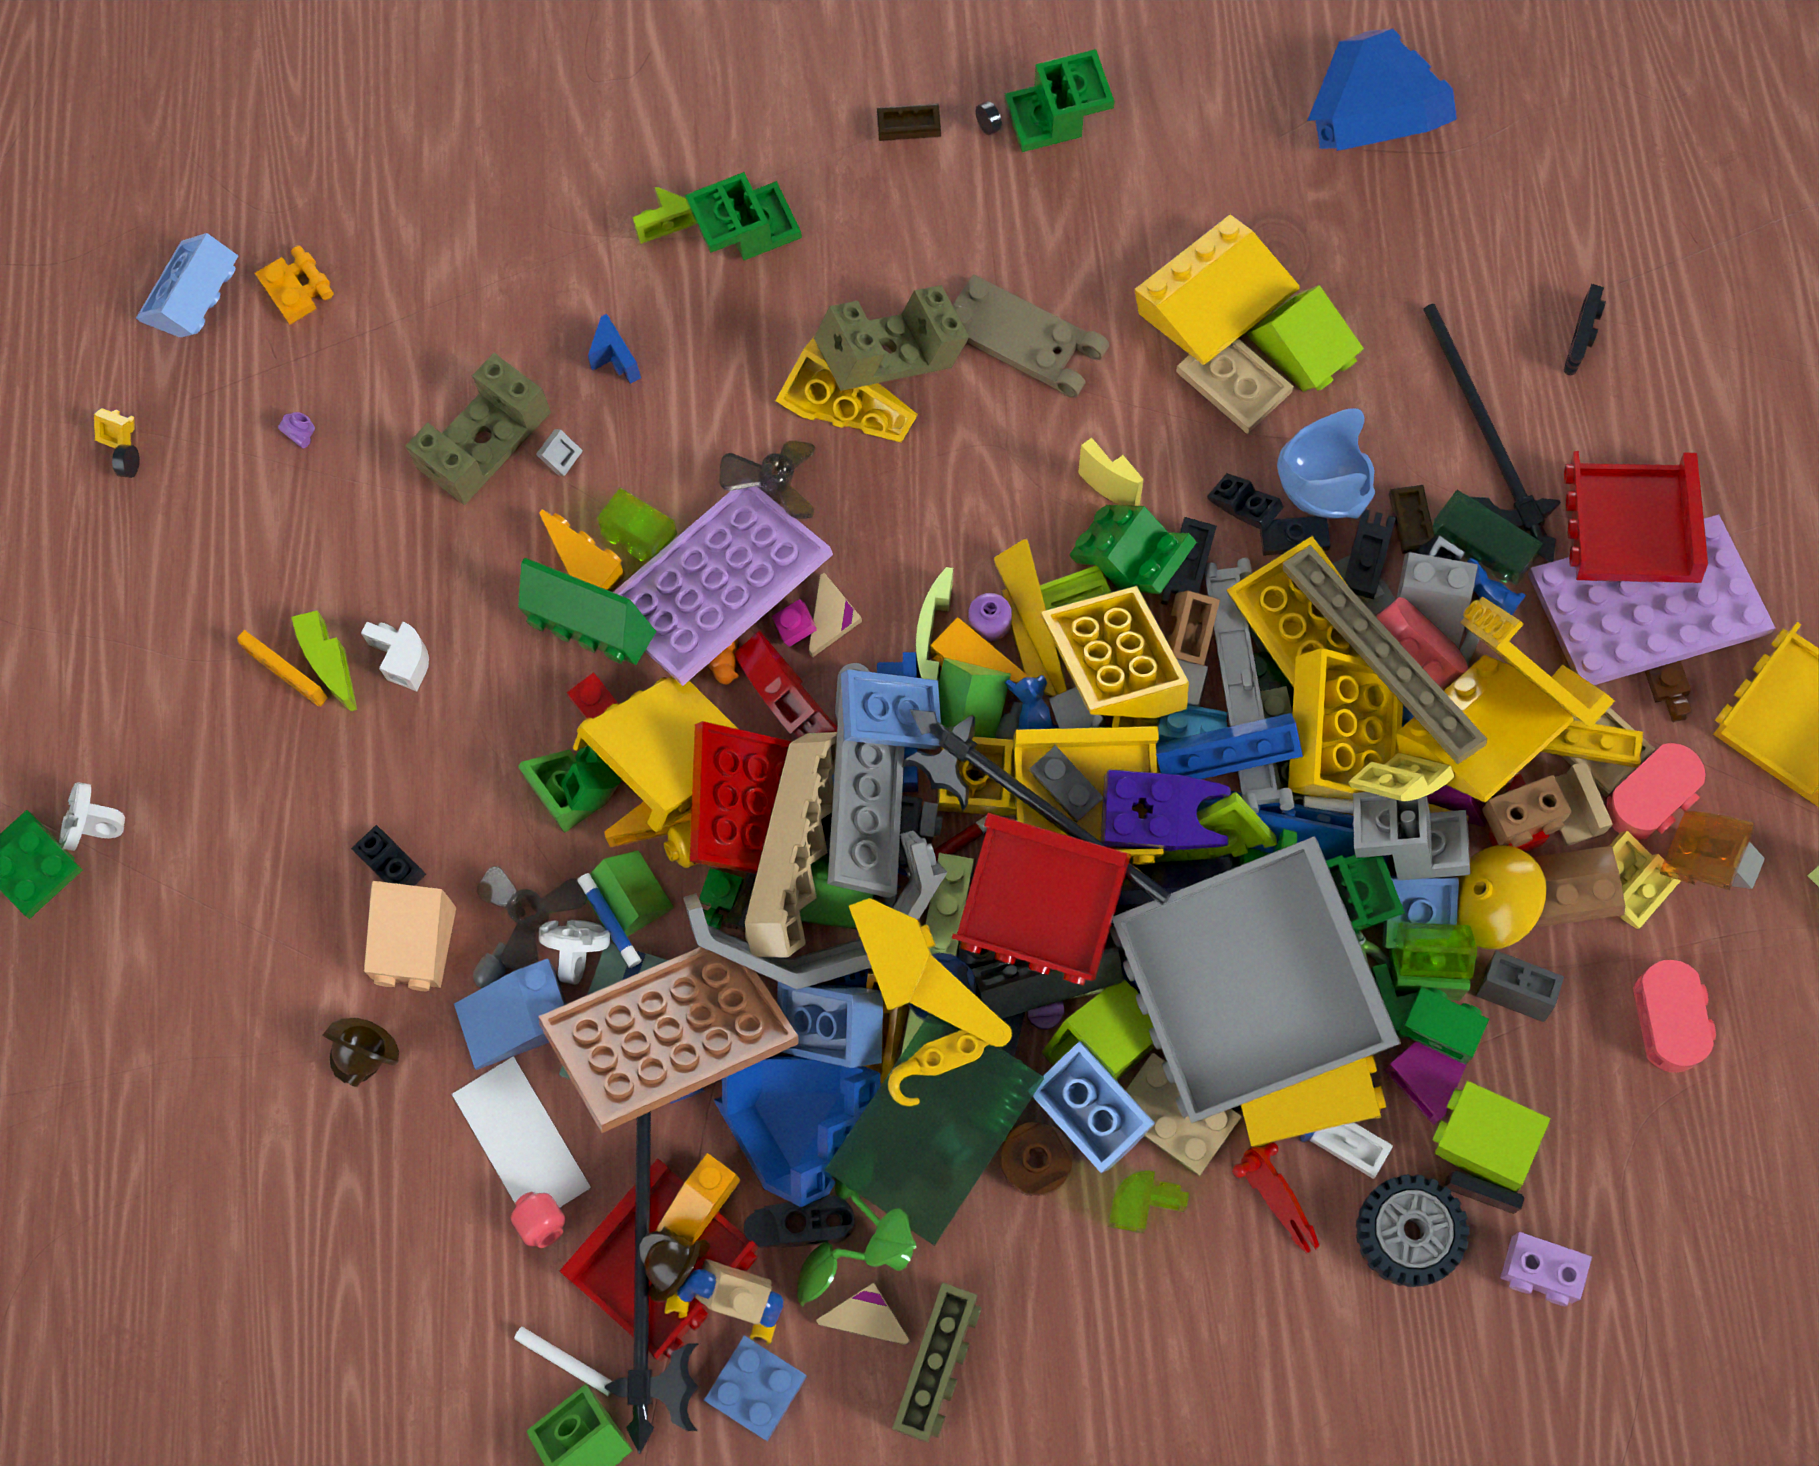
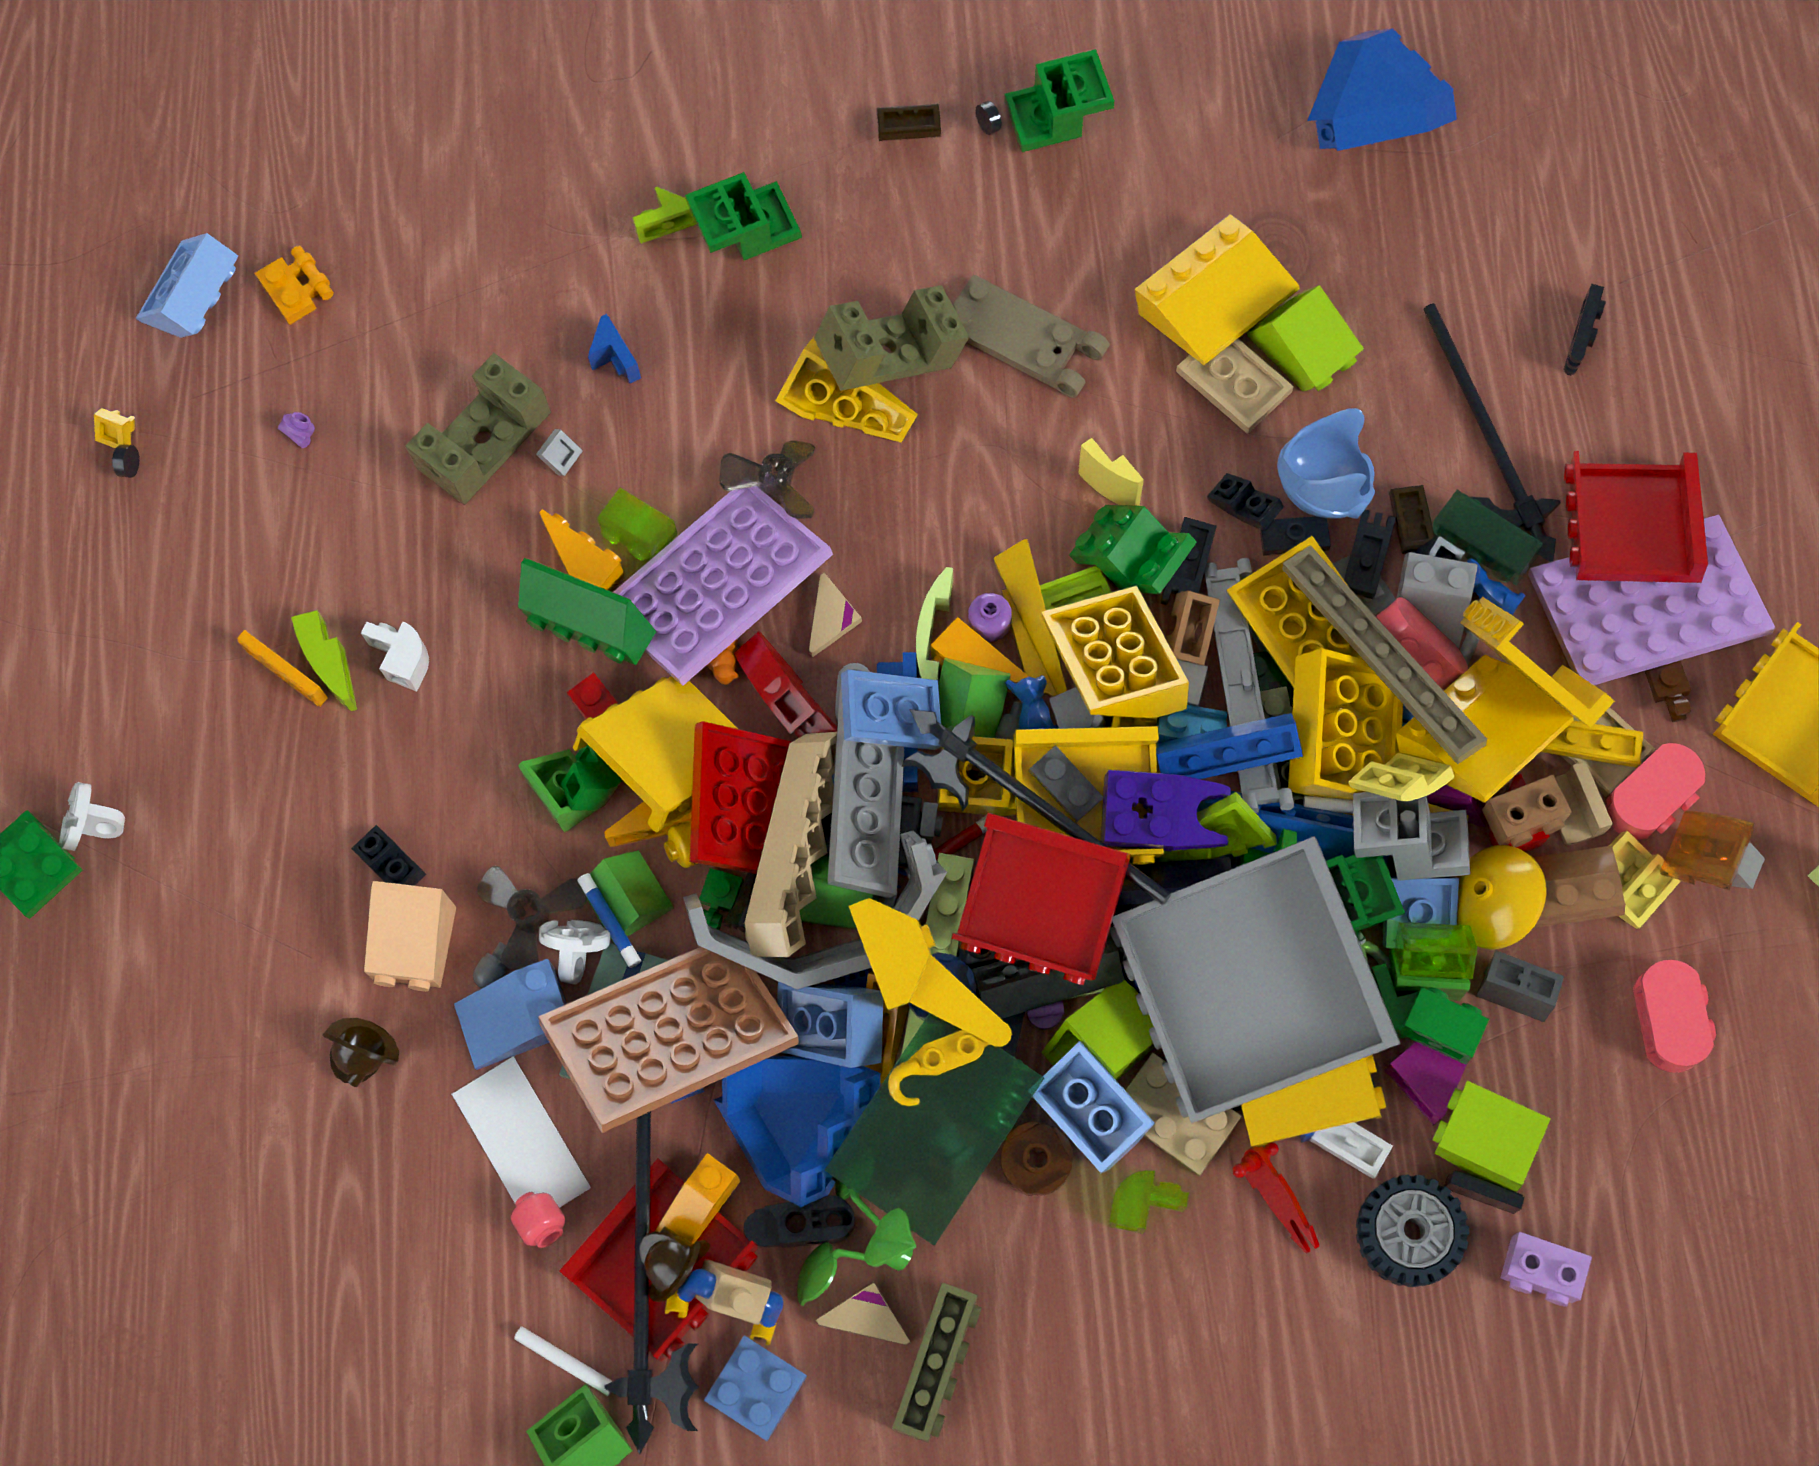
dark pink plate [772,599,817,647] -> none

